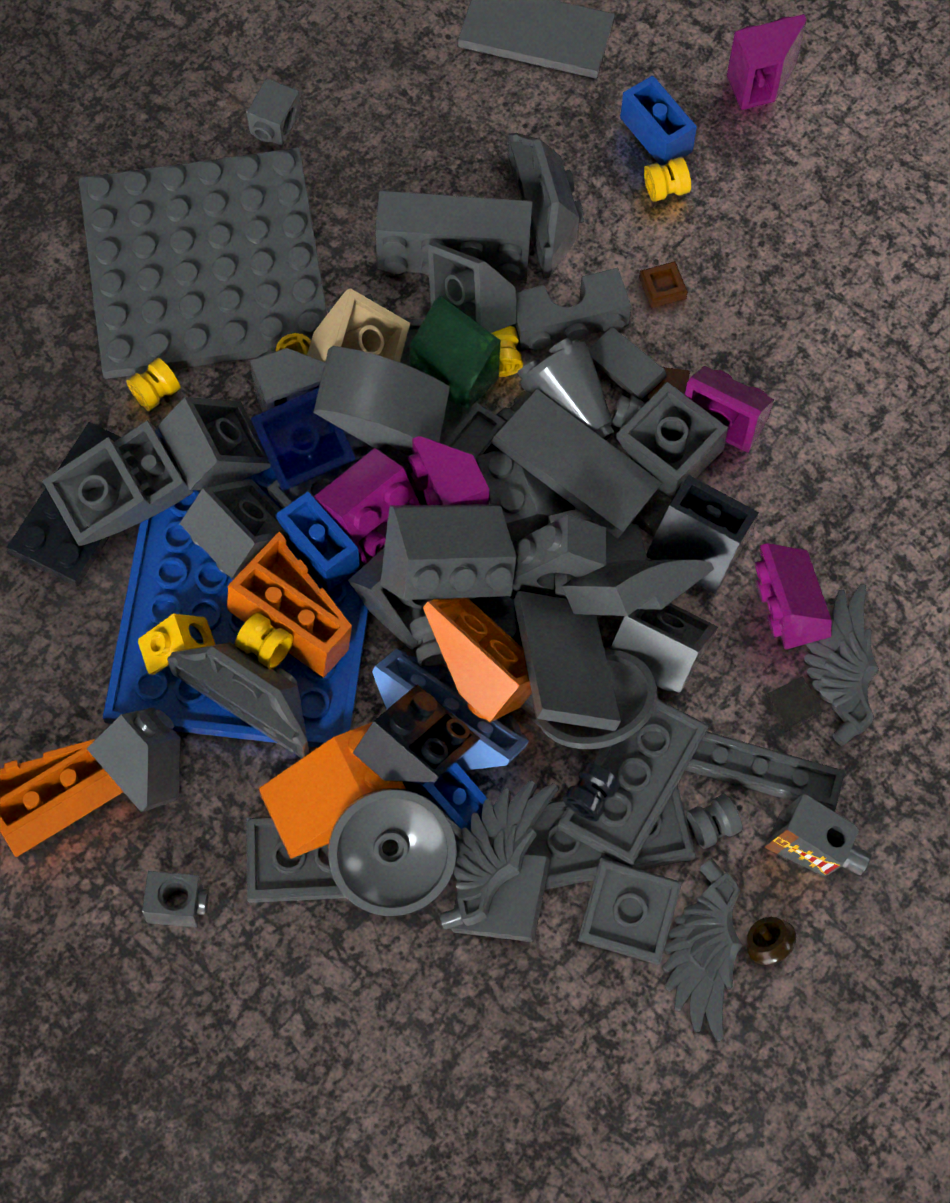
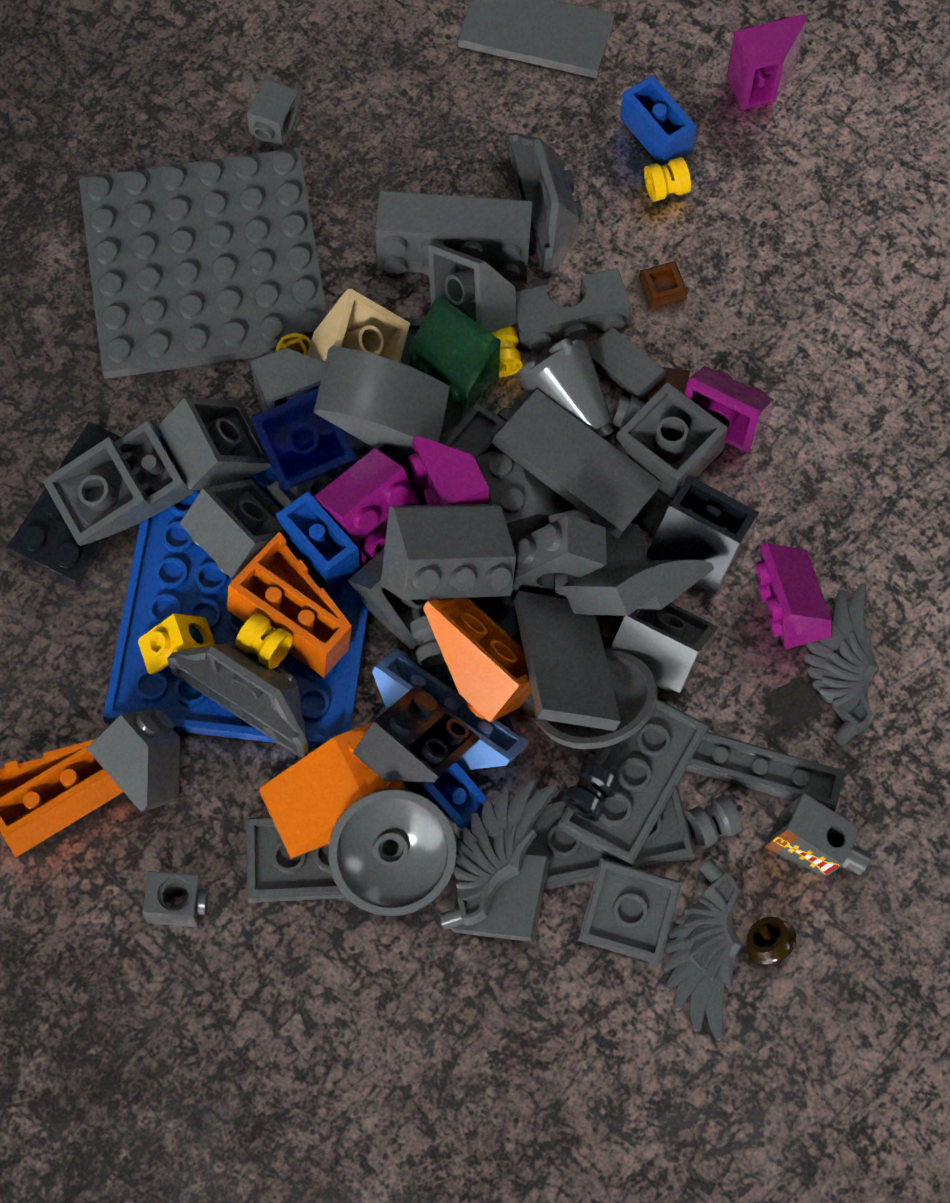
yellow wheel [126,358,181,411] -> none

